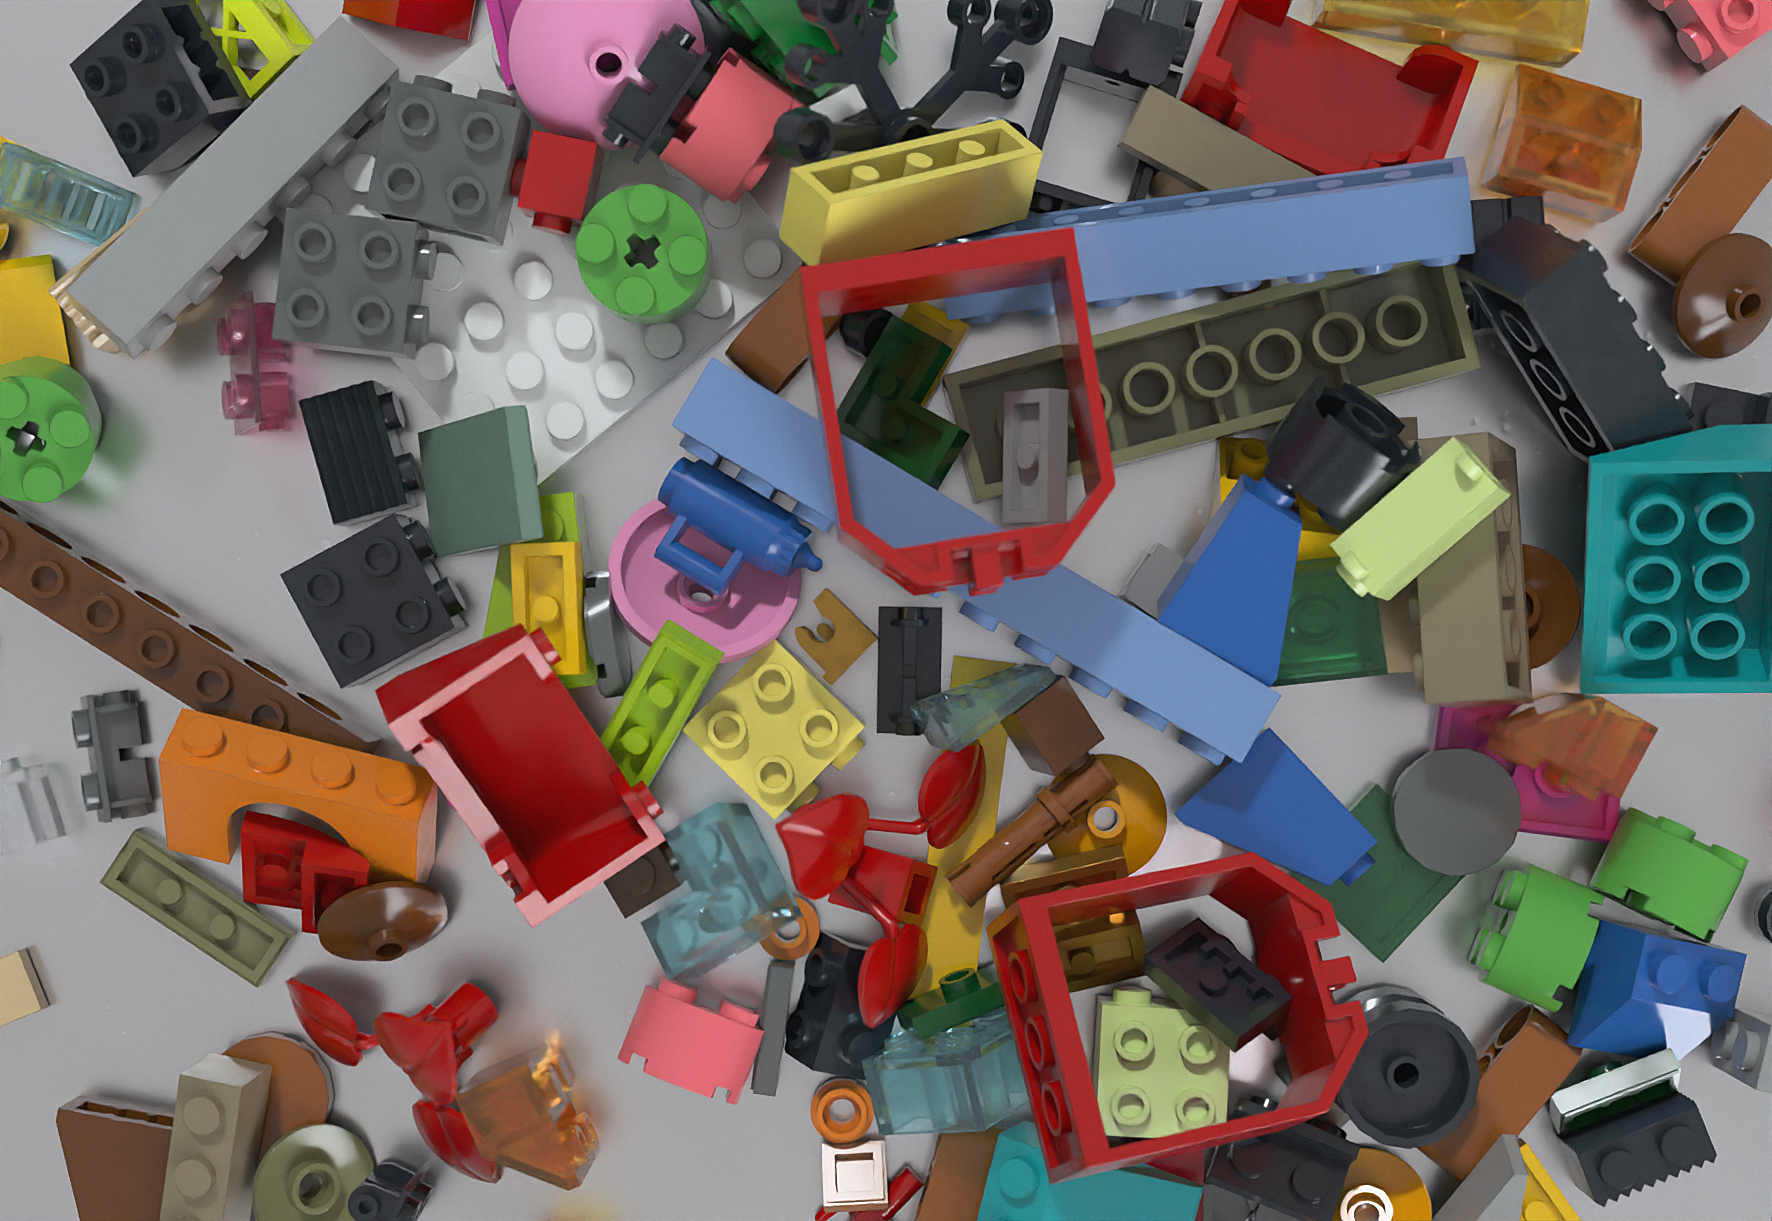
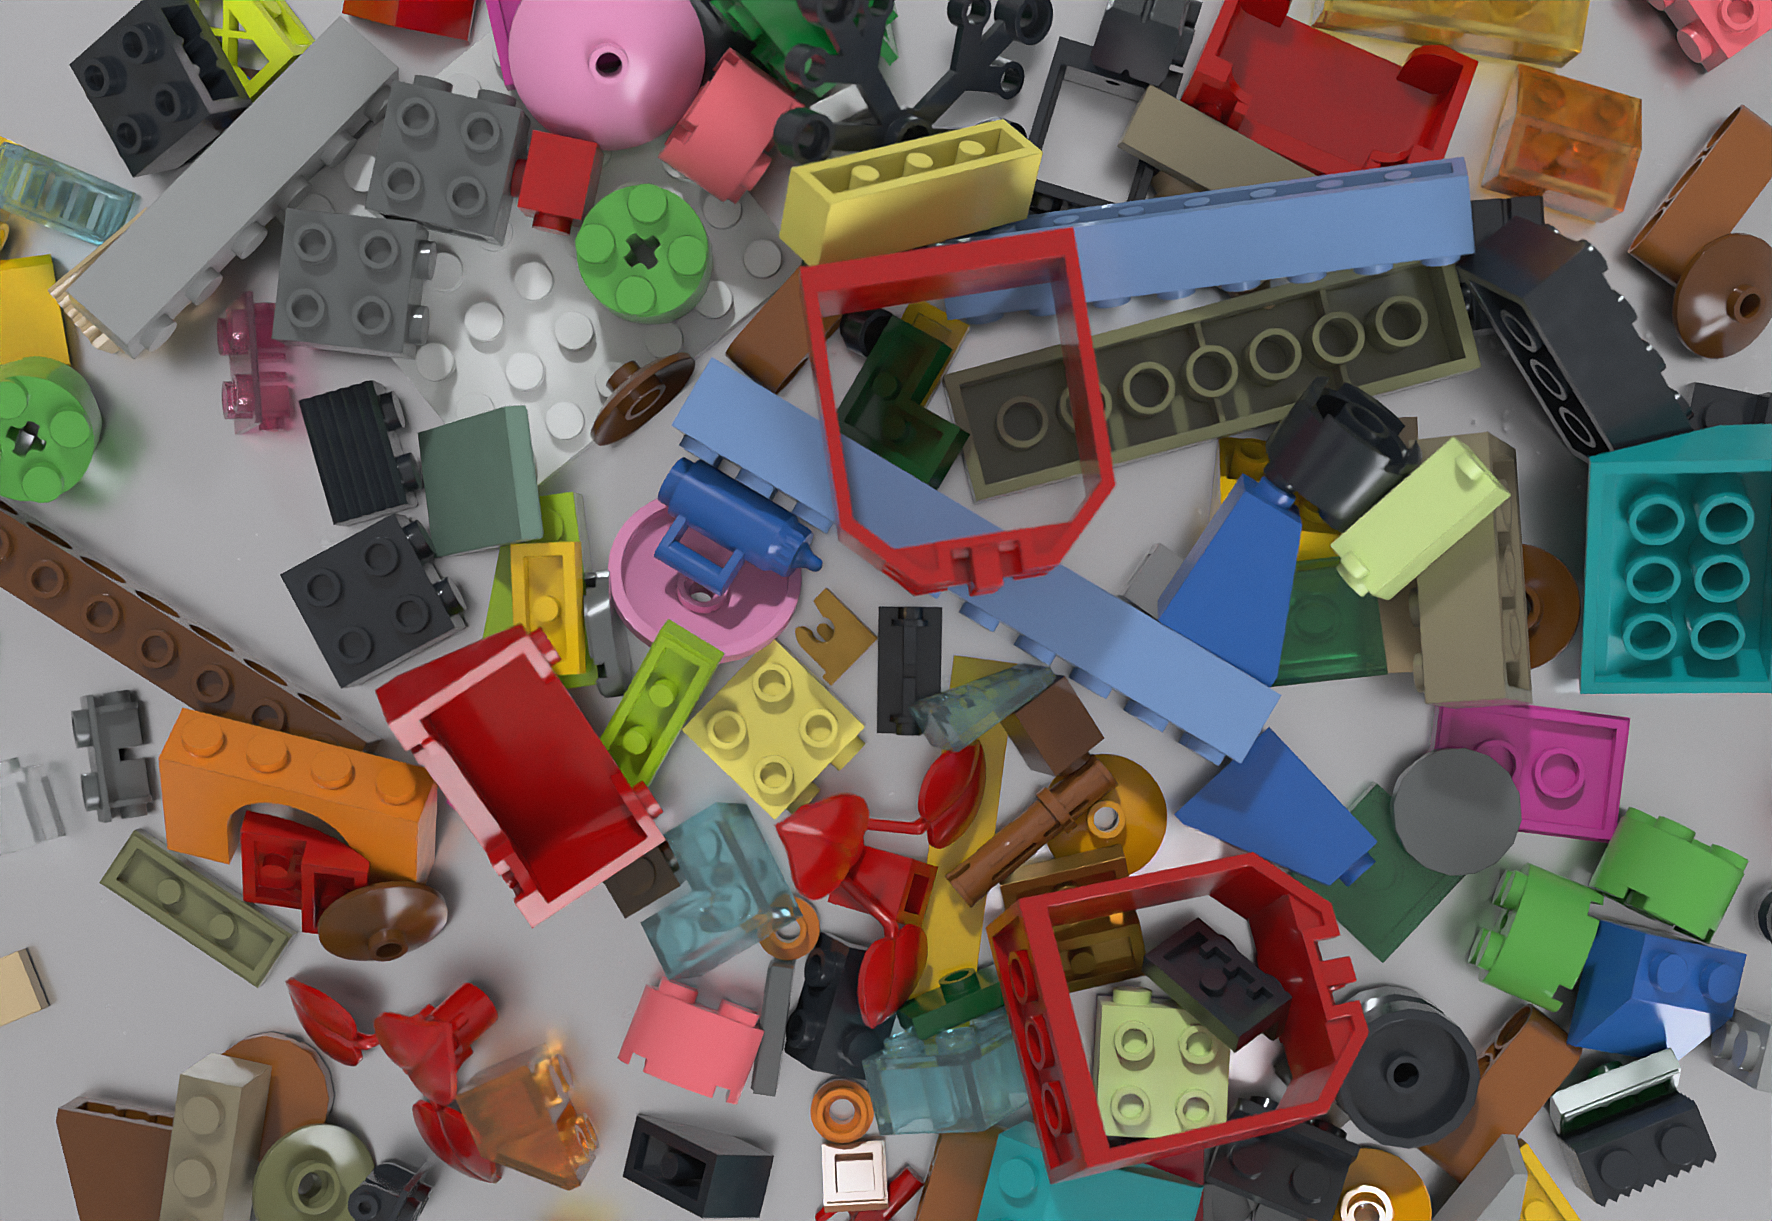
black hinge [602,23,717,164] -> none
light grey plate [1002,388,1068,524] -> none
clear orange slope [1473,692,1659,802] -> none
none -> reddish brown dish [590,352,695,446]
none -> black slope [622,1115,774,1219]

